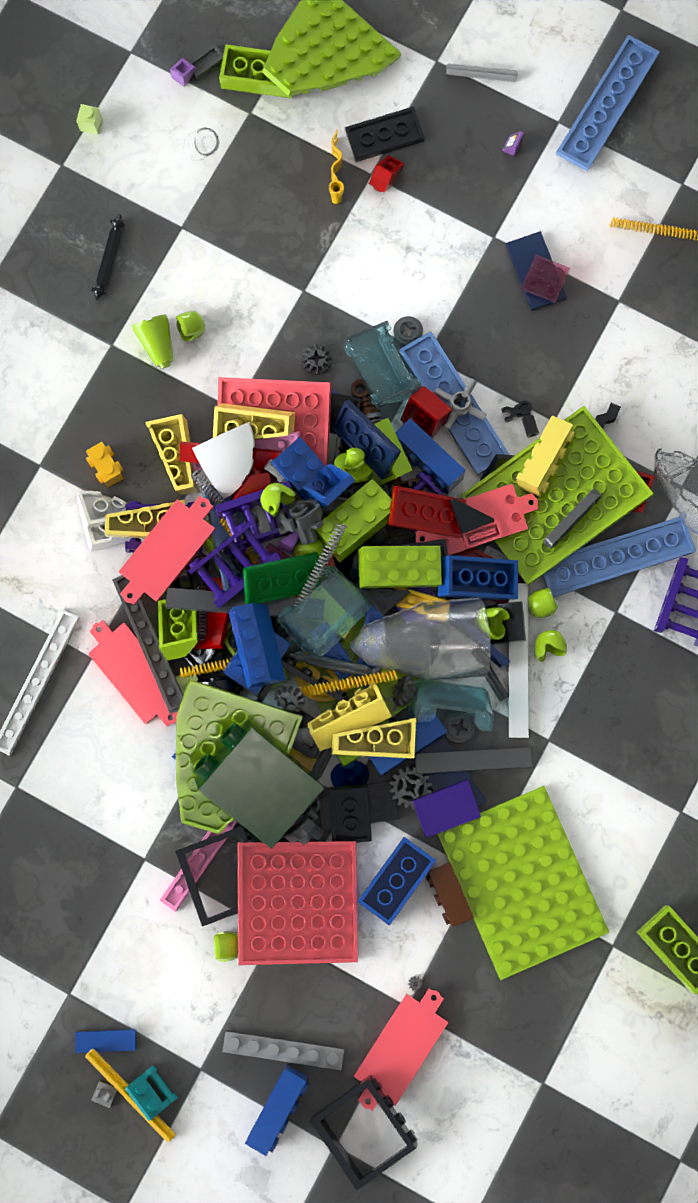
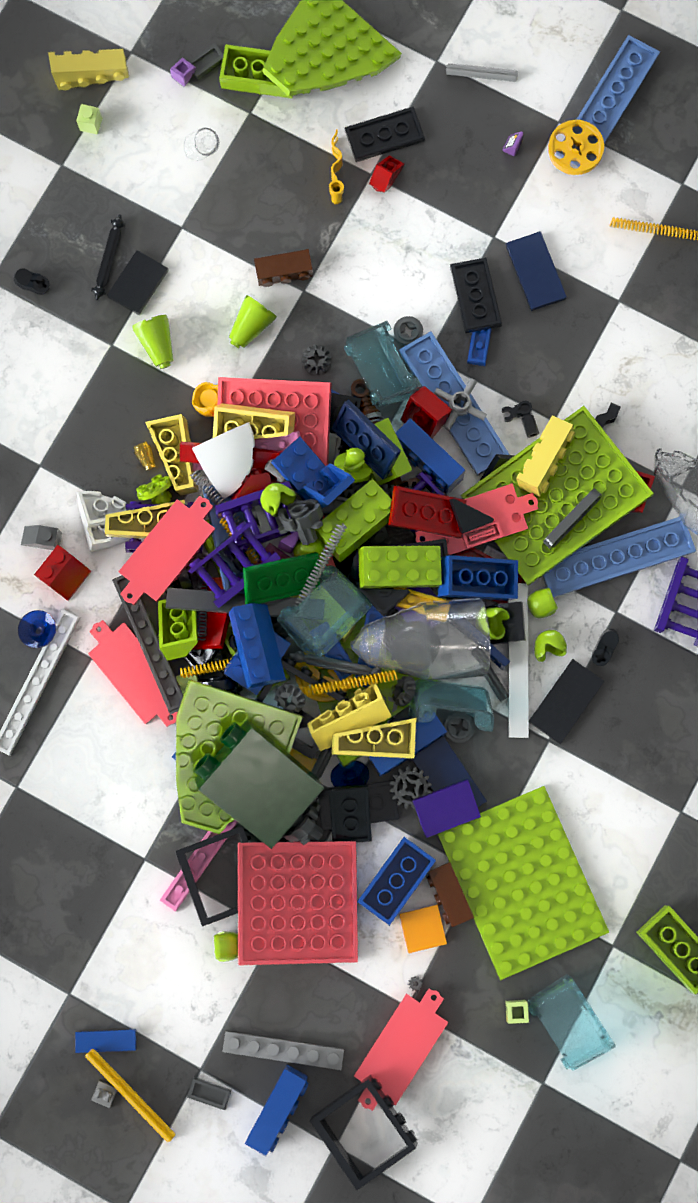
yellow brick [86,442,124,488] -> none
teal plate [124,1065,178,1121] -> none
lime helmet [176,311,205,341] -> none
dark grey tile [415,747,533,774] -> none
clear pink slope [521,254,570,303] -> none
none -> black piece [13,268,50,295]
none -> clear blue dish [18,610,56,648]
none -> dark grey slope [21,525,62,550]
none -> red slope [34,545,92,601]
none -> light yellow wedge [48,49,129,90]
none -> black tile [107,250,169,315]
none -> clear yellow cone [133,441,156,471]
none -> lime plate [136,474,172,504]
none -> dark grey tile [187,1077,232,1111]
none -> yellow piece [192,382,218,417]
none -> lime cone [229,295,277,349]
none -> reddish brown brick [254,249,313,287]
none -> light orange tile [399,905,447,953]
none -> black tile [450,258,502,333]
none -> blue tile [467,328,492,366]
none -> yellowish green brick [505,1000,529,1024]
none -> clear light blue windscreen [527,974,616,1071]
none -> black tile [529,659,604,744]
none -> yellow wedge [548,120,604,175]
none -> black piece [592,629,619,666]

